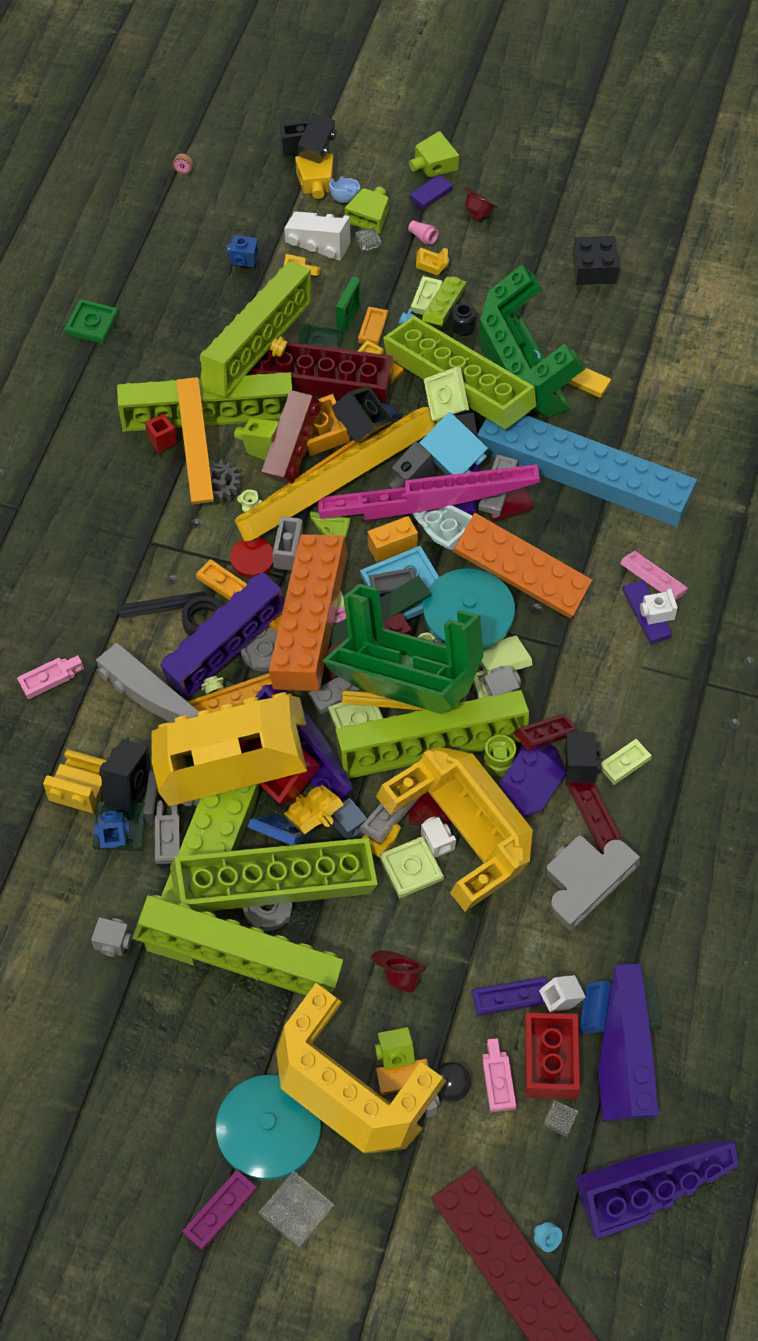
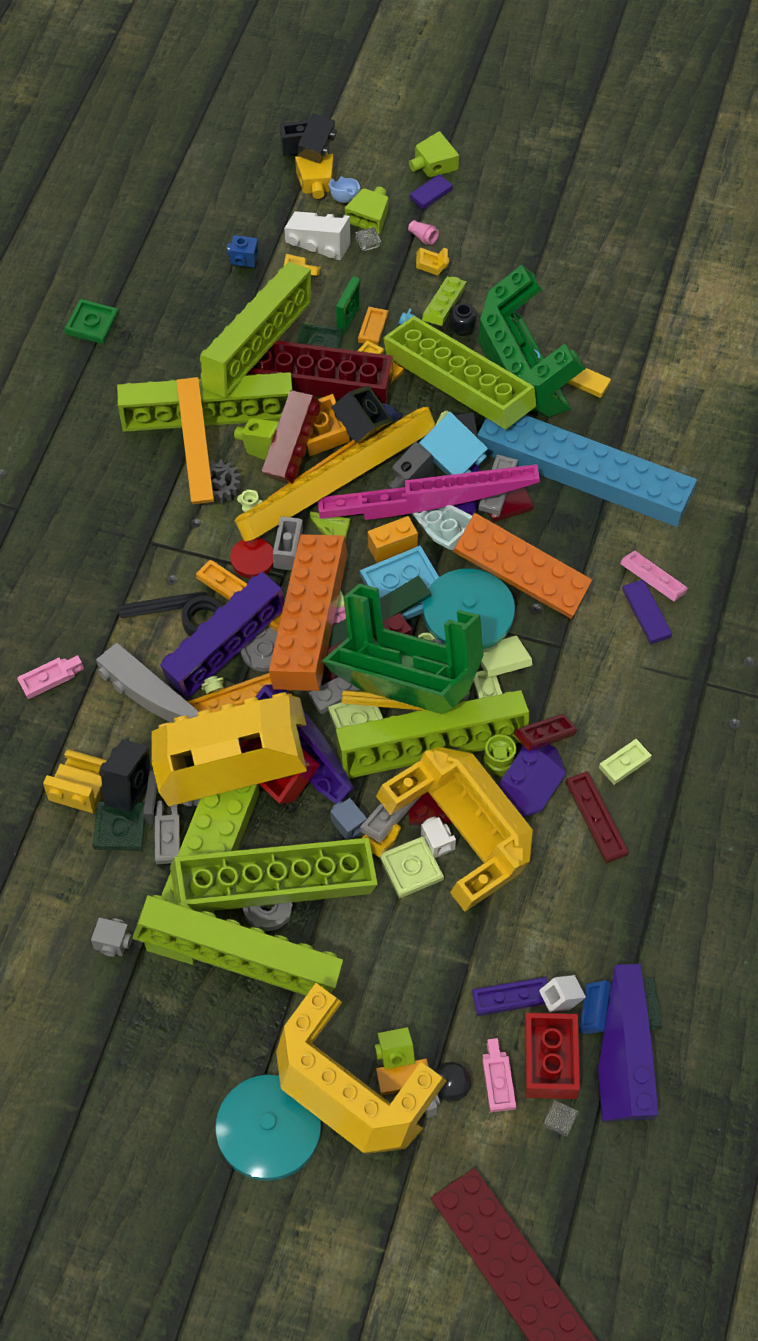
blue brick [94,811,130,848] -> none
red brick [145,414,178,453] -> none
tile [173,154,194,174] -> none
magenta plate [182,1170,257,1251] -> none
blue tile [248,813,314,846] -> none
clear plate [259,1171,334,1249] -> none
yellow plate [270,336,288,357] -> none
yellow plate [284,785,344,835] -> none
dark grey tile [369,568,415,597] -> none
dark red piece [371,951,427,993] -> none
yellowish green plate [411,276,443,315] -> none
yellowish green tile [424,367,469,421] -> none
dark red piece [463,186,498,220] -> none
light grey brick [483,666,521,697] -> none
medium azure tile [534,1222,562,1252] -> none
light grey brick [547,836,640,932] -> none
black brick [565,732,601,783] -> none
black brick [572,236,619,285] -> none
dark purple wedge [575,1140,739,1239] -> none
white brick [640,589,678,625] -> none

